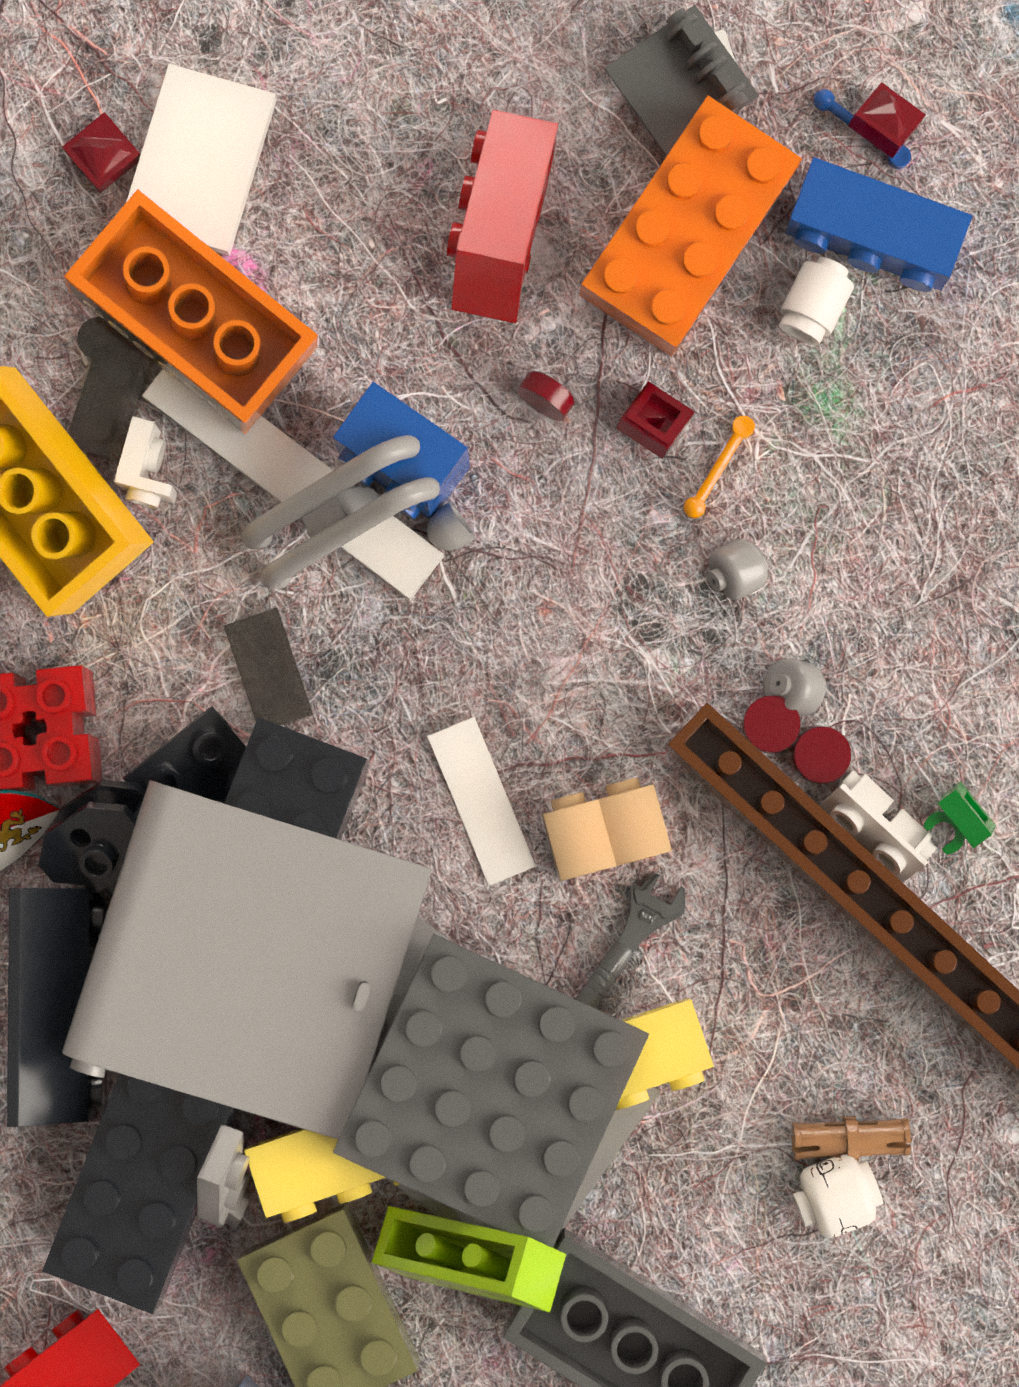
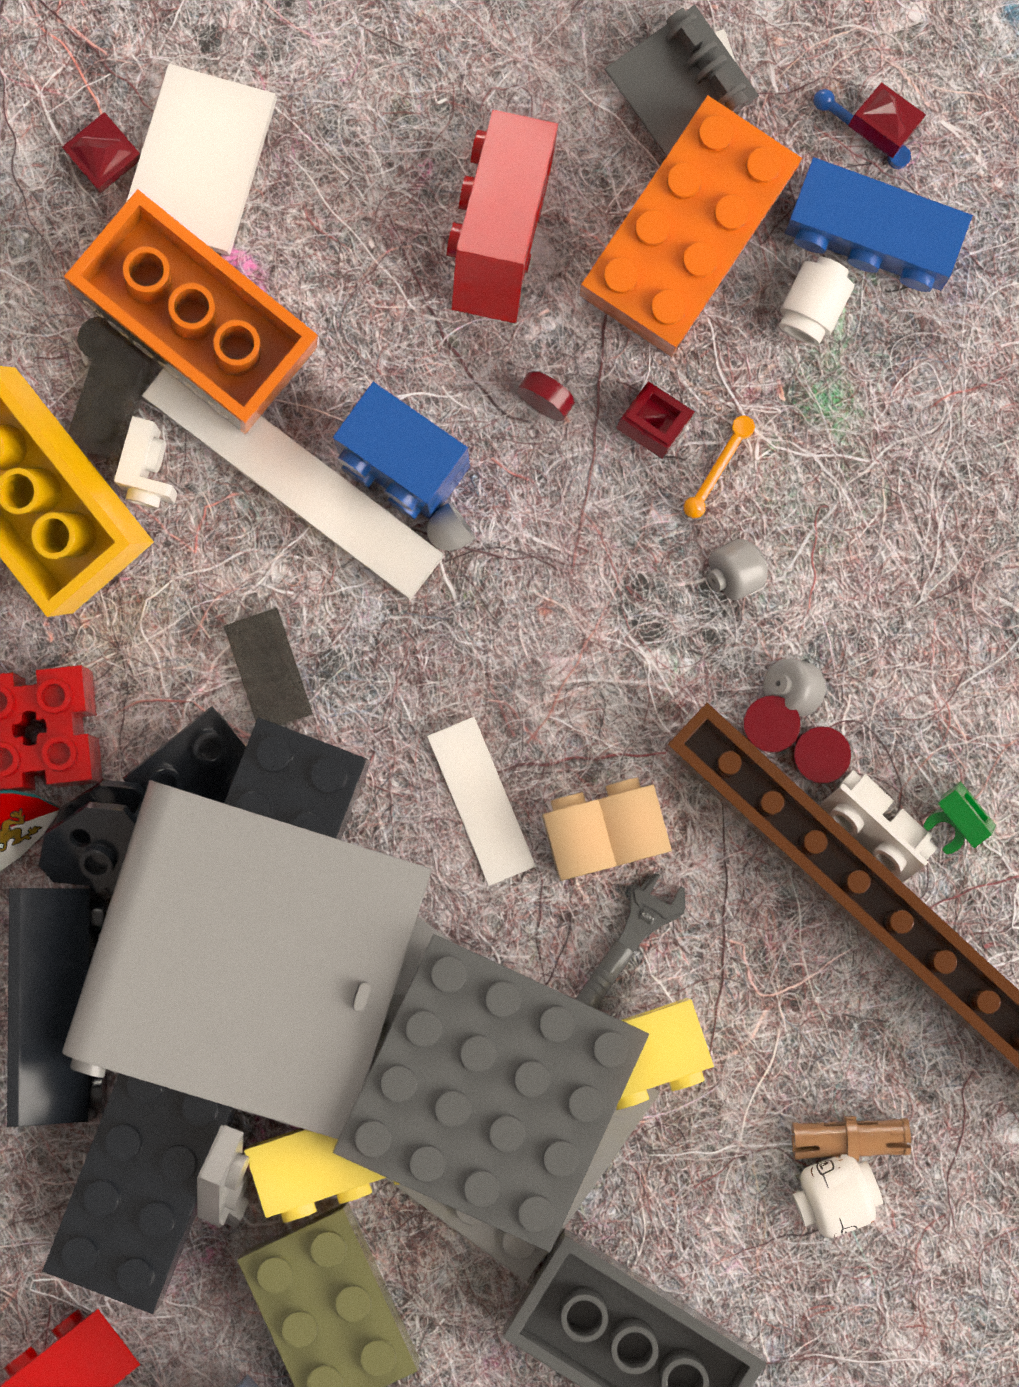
light grey piece [241,435,440,590] -> none
lime brick [371,1206,566,1313] -> none

